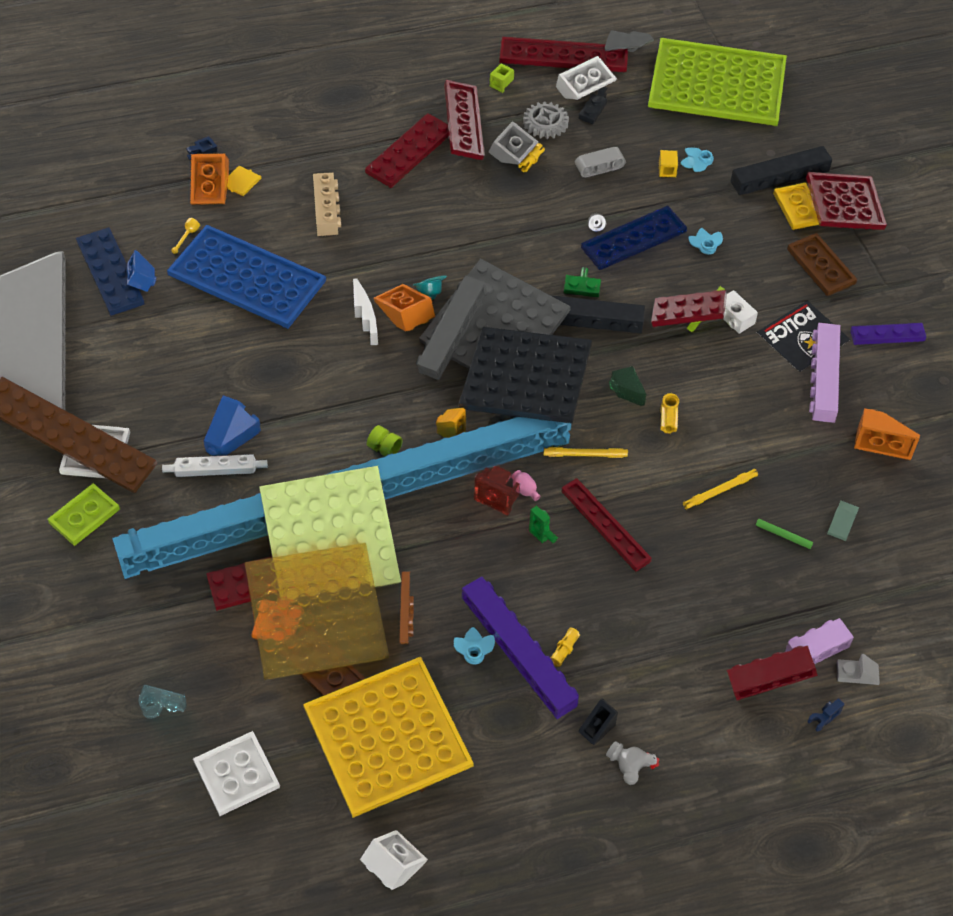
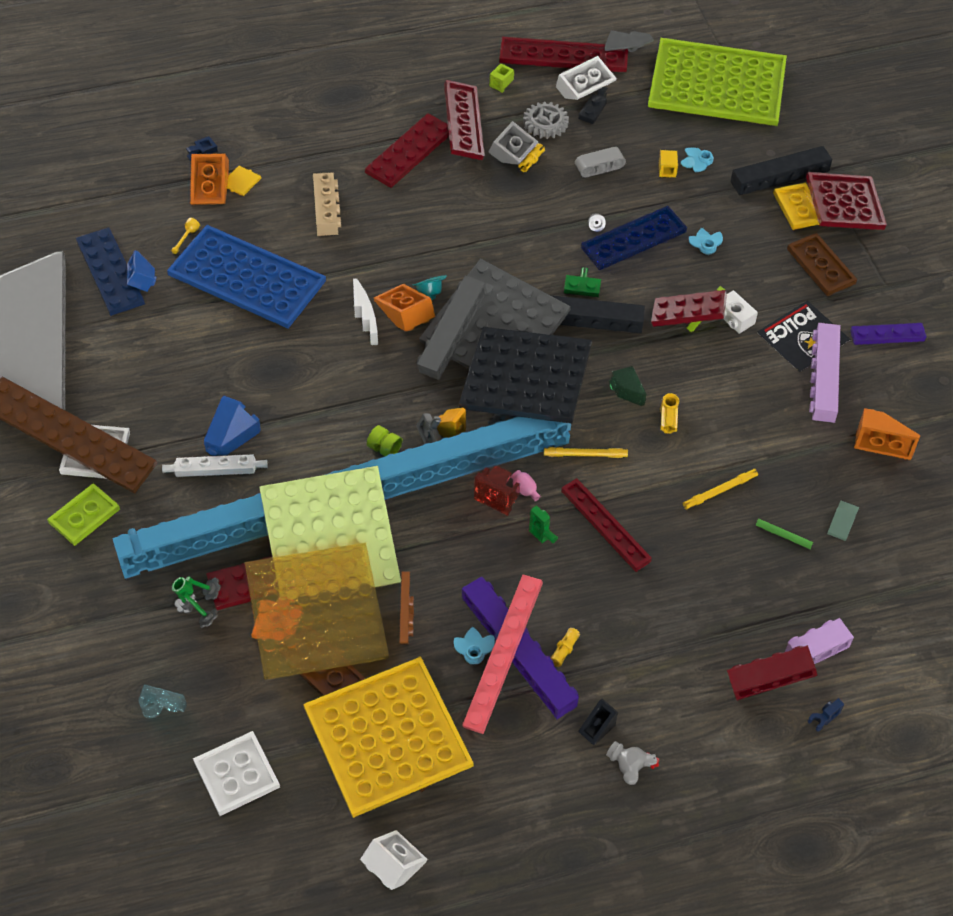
light grey slope [836,654,880,685] -> none
none -> plant [172,576,221,628]
none -> dark grey plate [416,413,442,444]
none -> coral plate [462,575,543,734]

